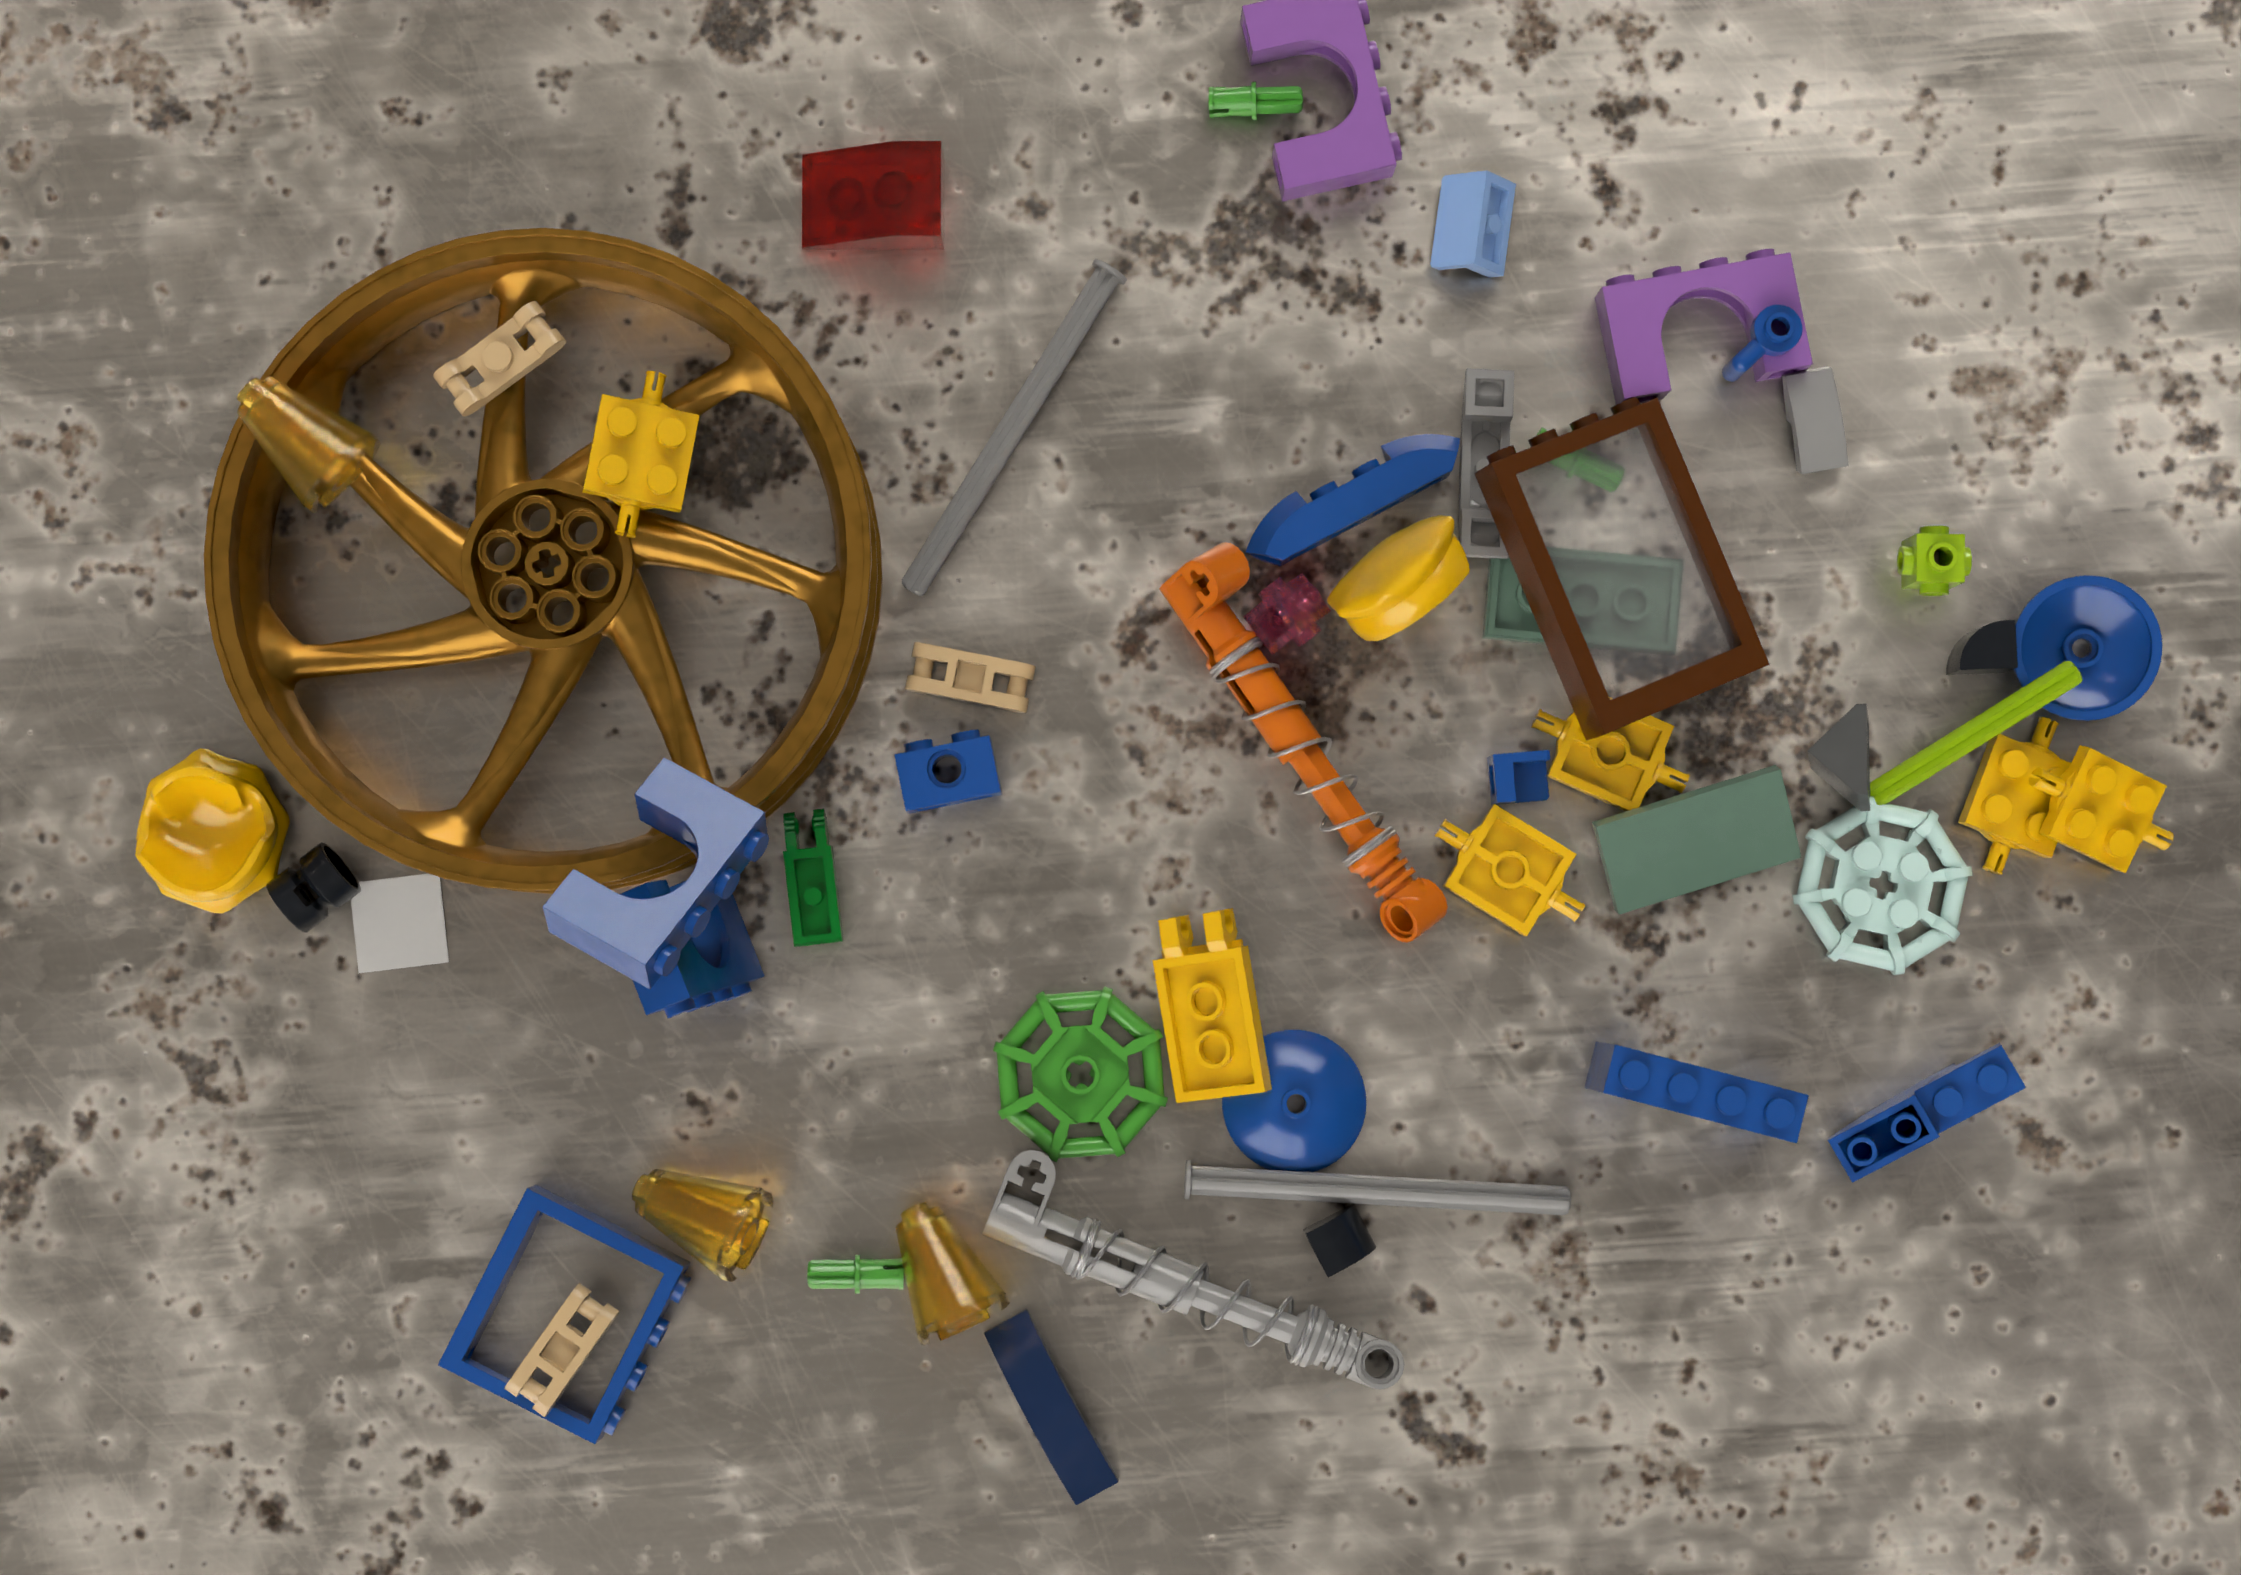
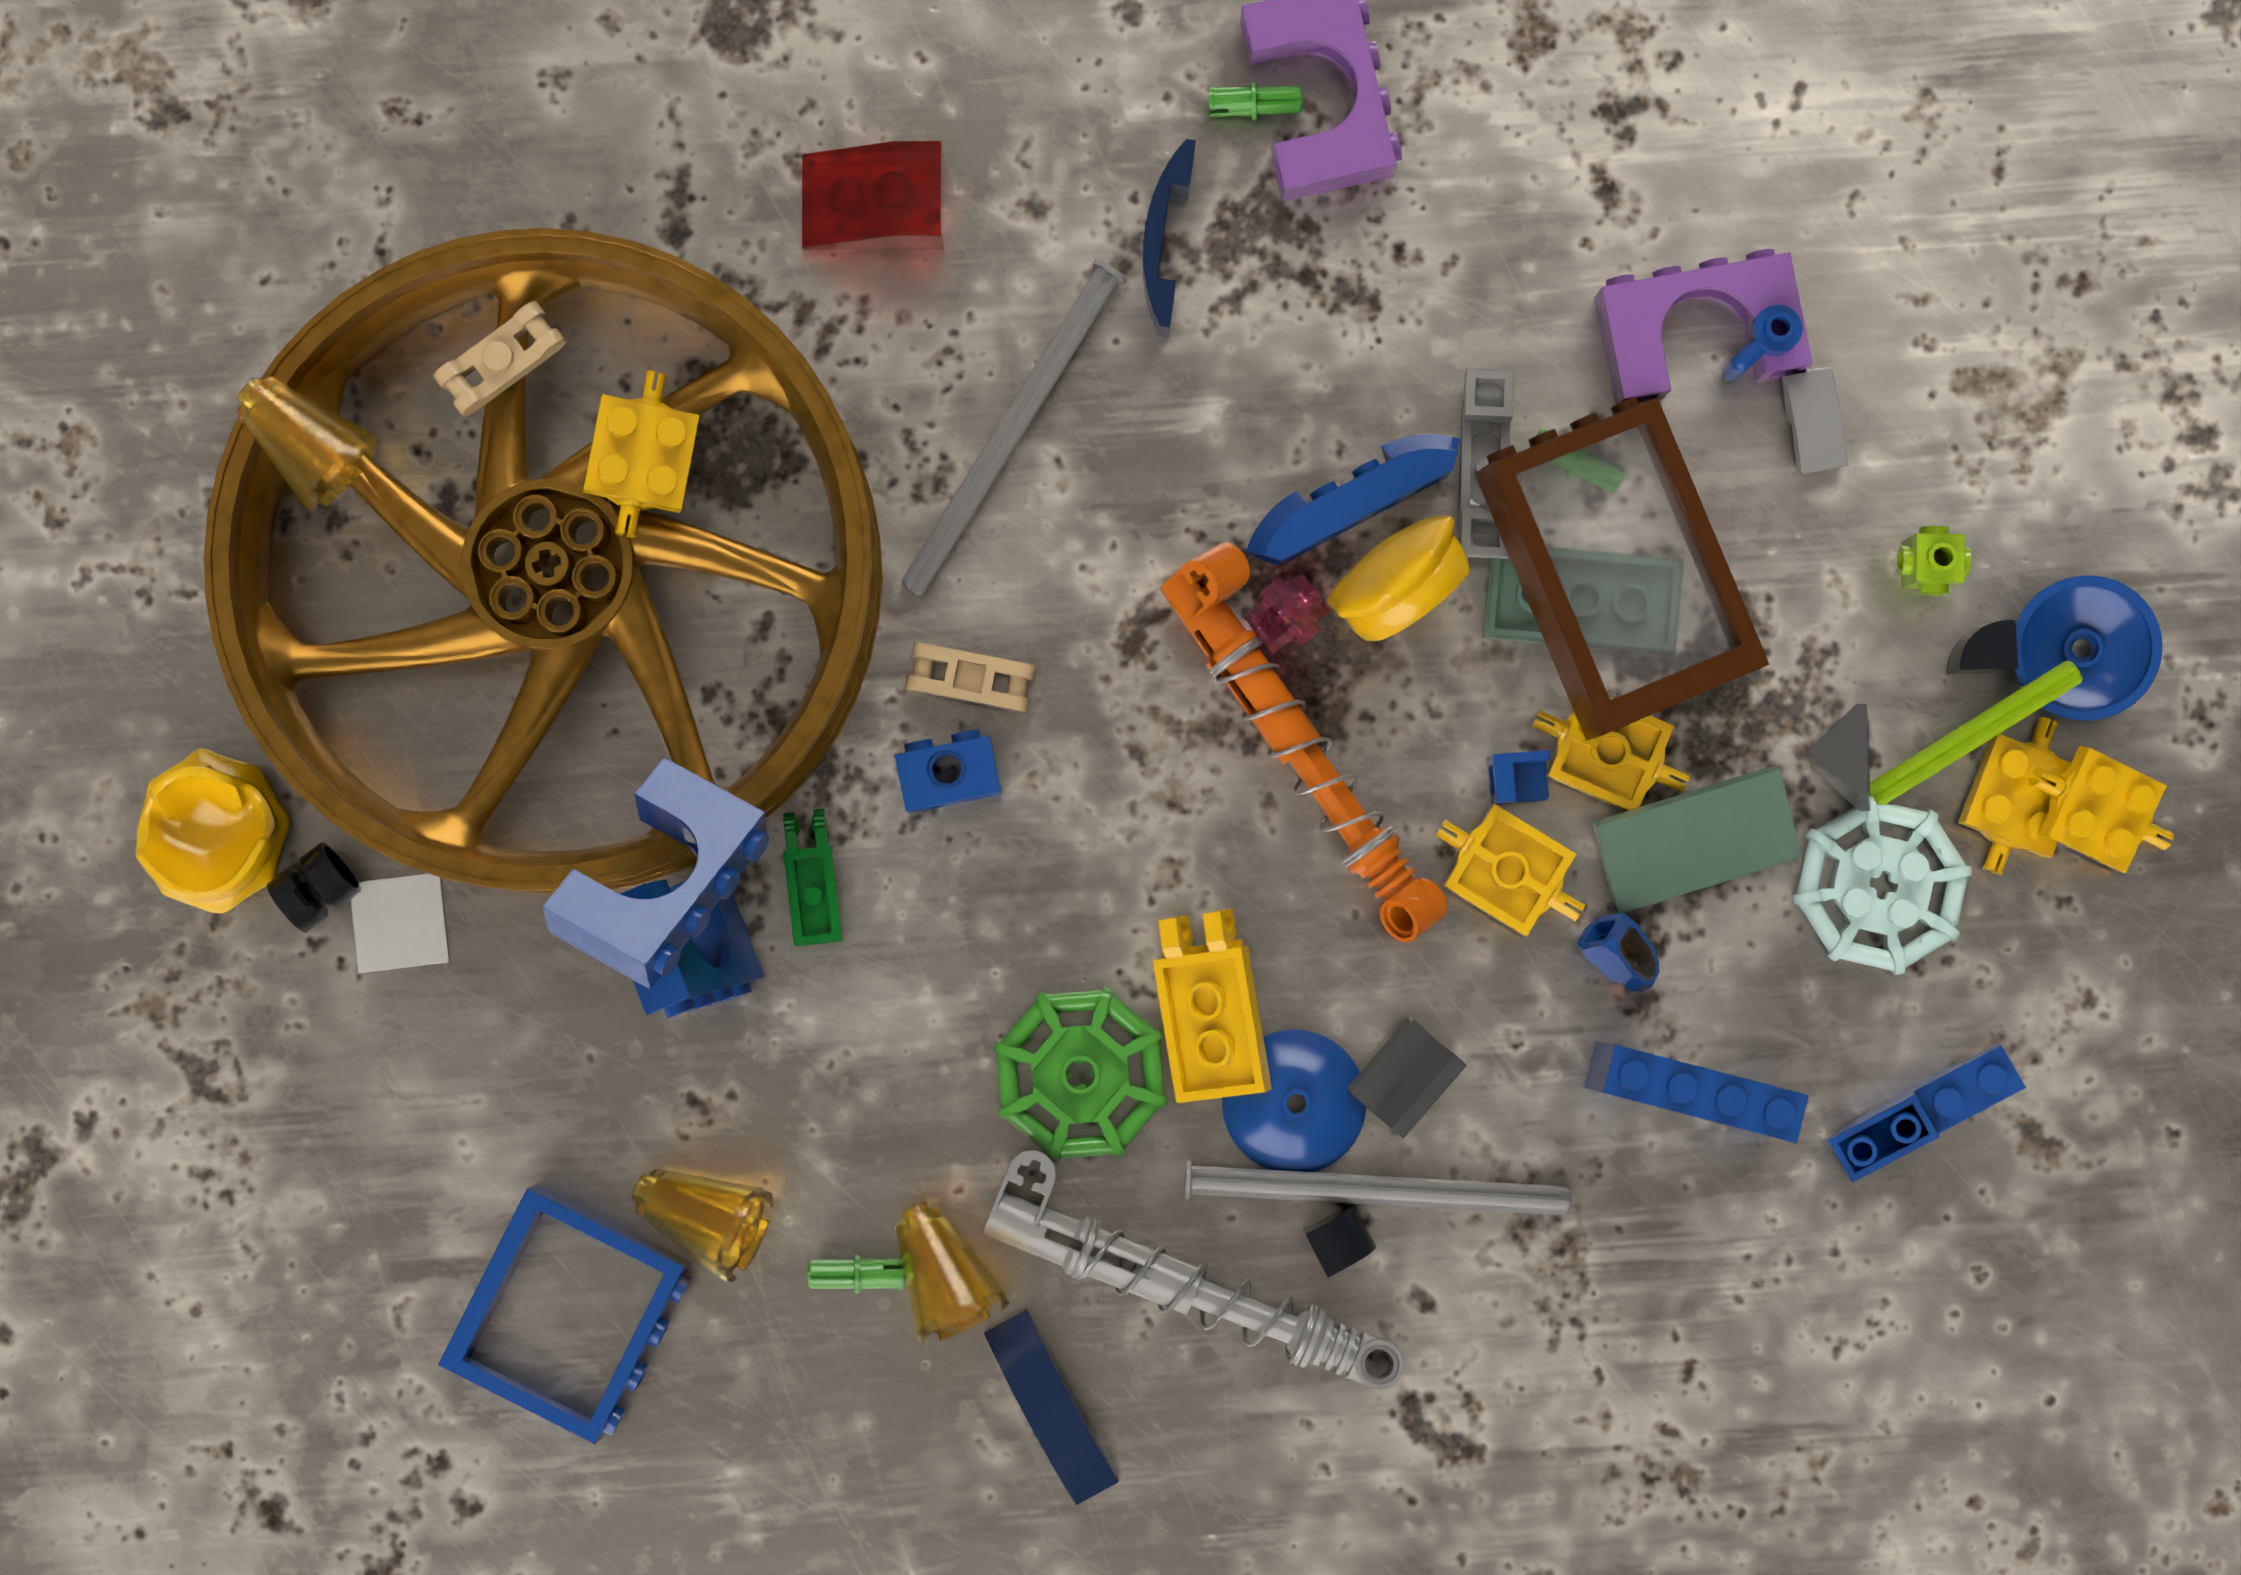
tan plate [504,1283,620,1417] -> none
light blue panel [1430,170,1516,278] -> none
none -> dark blue slope [1143,139,1196,338]
none -> dark grey panel [1348,1018,1467,1139]
none -> blue rock [1577,912,1659,992]

